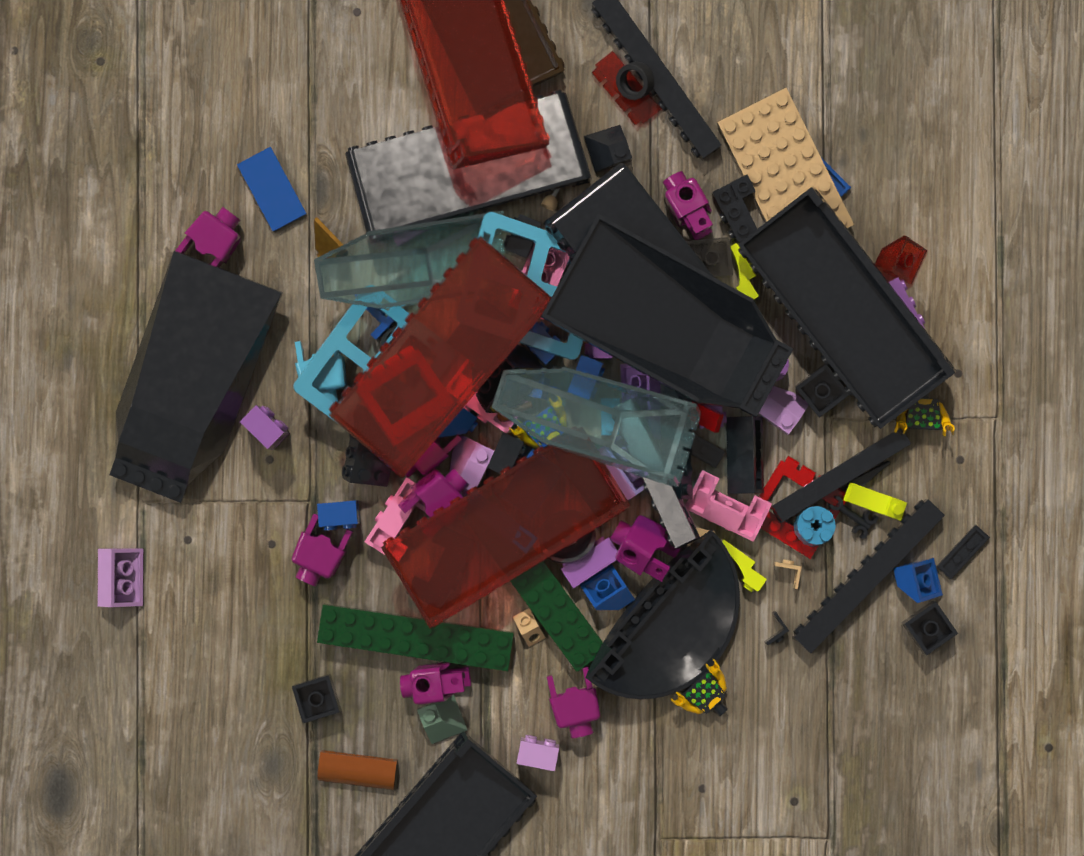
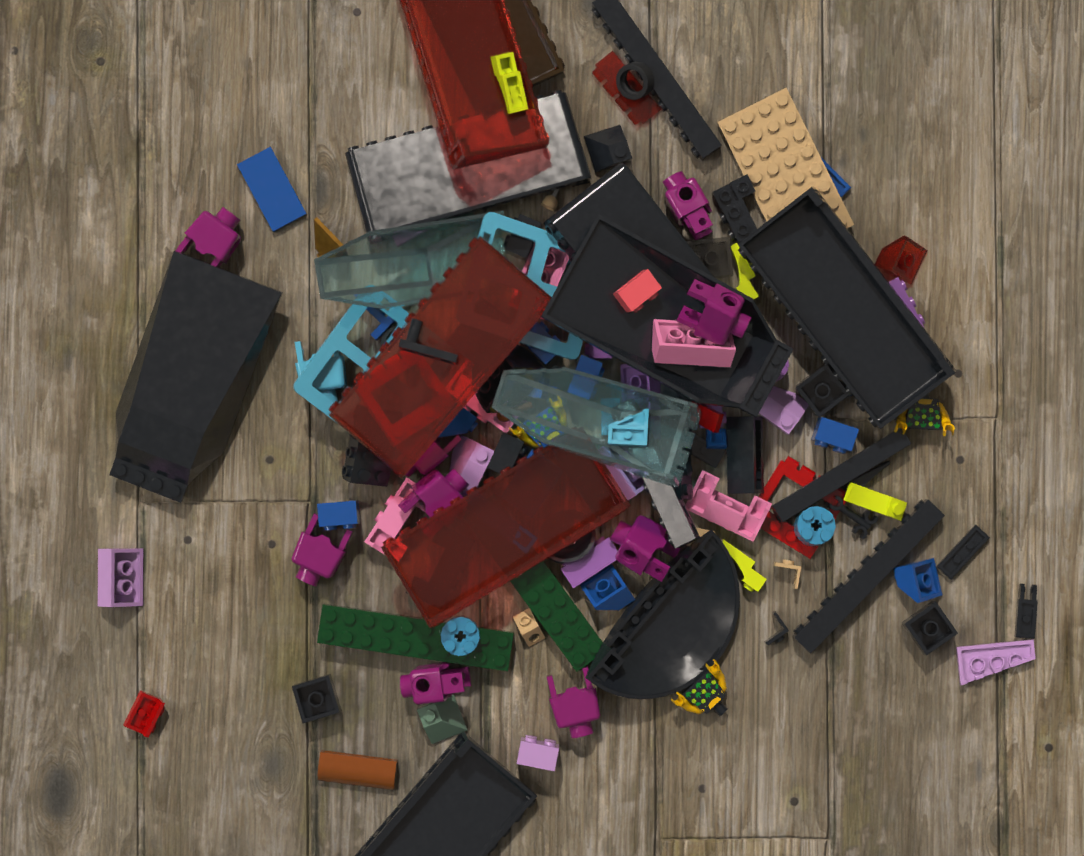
medium lavender brick [240,405,290,450] -> none
none -> red bracket [123,690,165,738]
none -> black piece [398,319,459,365]
none -> dark azure brick [441,616,480,656]
none -> neon yellow slope [491,52,528,114]
none -> medium azure wing [608,409,649,447]
none -> coral brick [613,269,662,313]
none -> bright pink slope [652,319,736,367]
none -> magenta piece [676,279,752,345]
none -> blue tile [706,429,727,449]
none -> blue brick [811,417,859,454]
none -> lavender wing [956,639,1036,685]
none -> black hinge [1014,584,1038,639]

